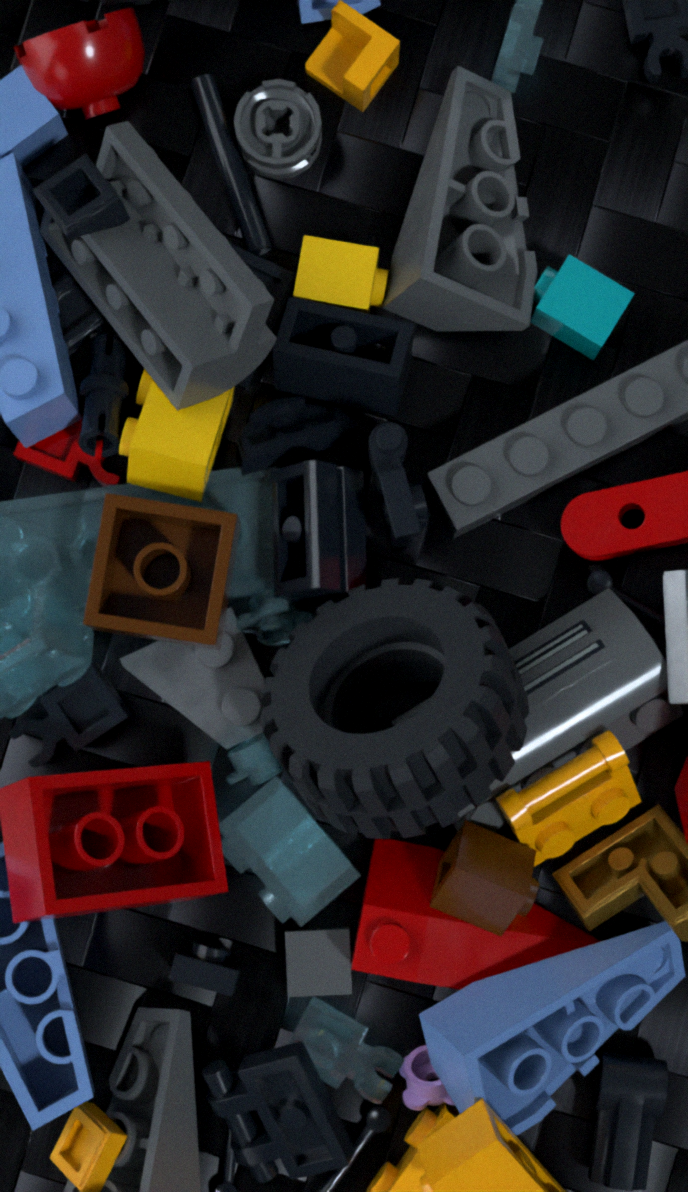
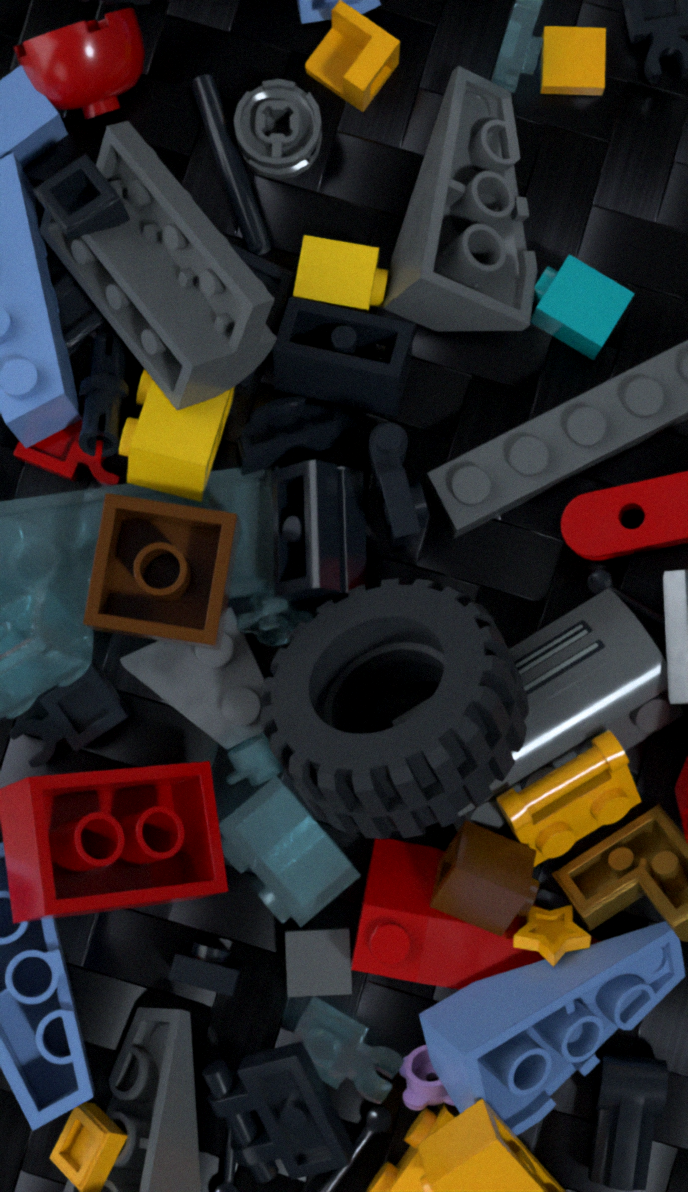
none -> light orange piece [513,904,591,967]
none -> light orange tile [540,26,606,96]

